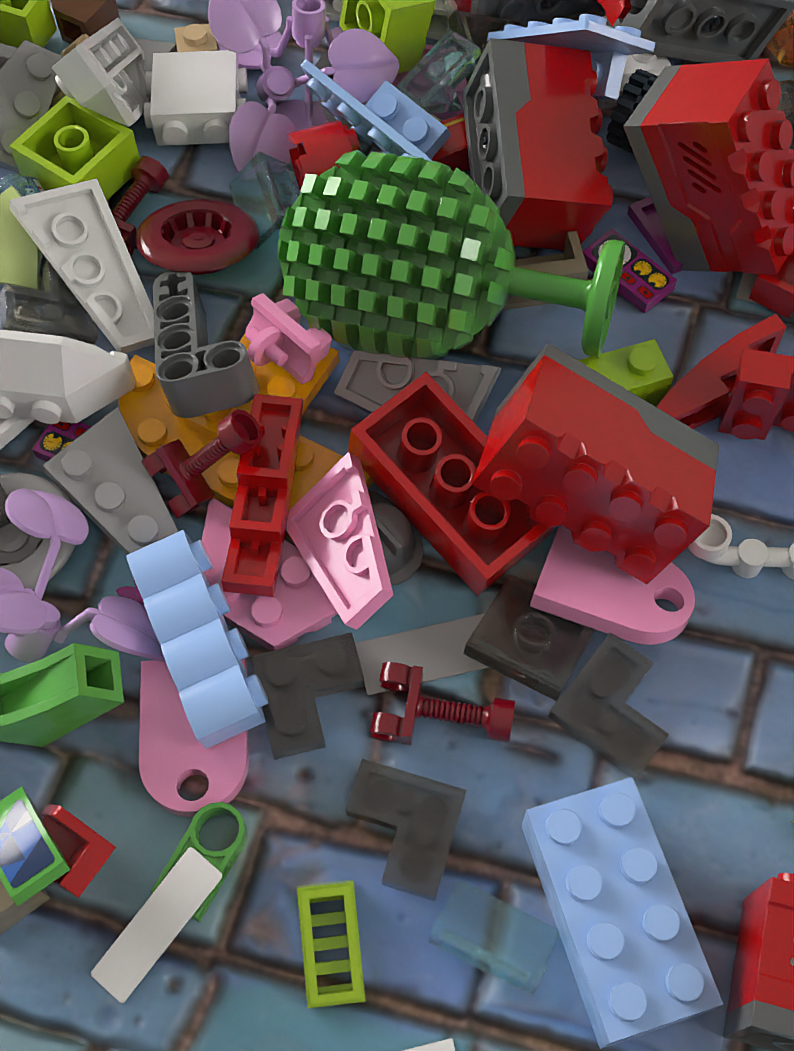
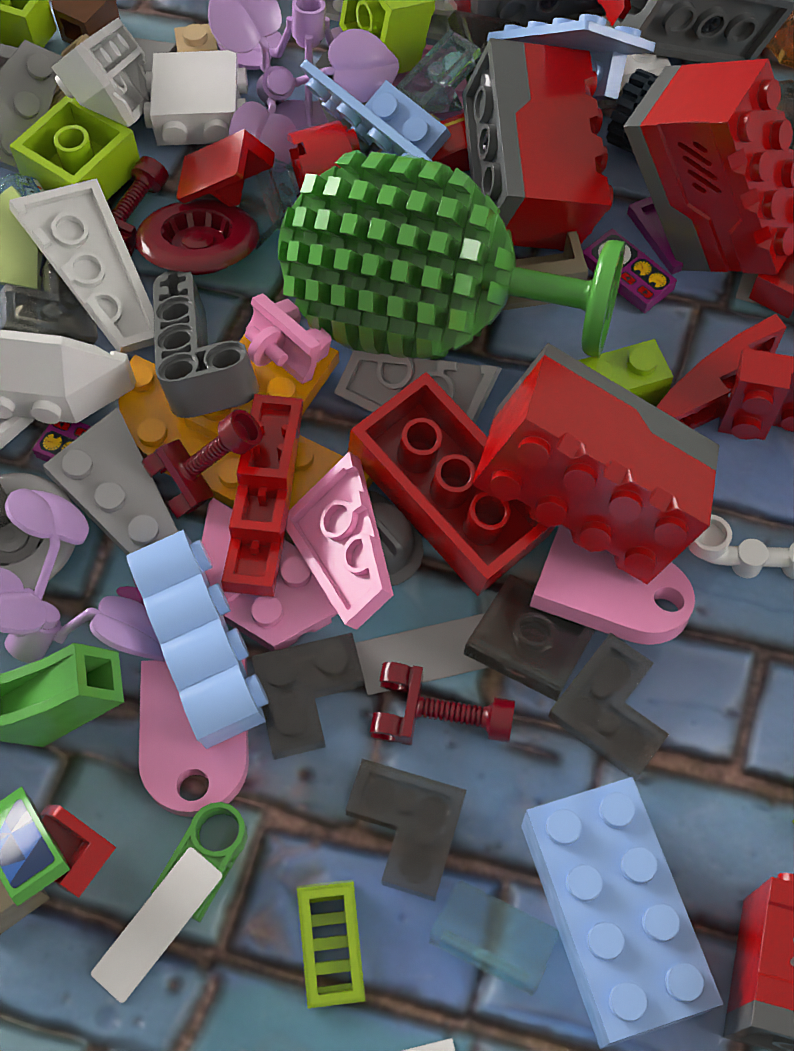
none -> red panel [176,129,275,207]

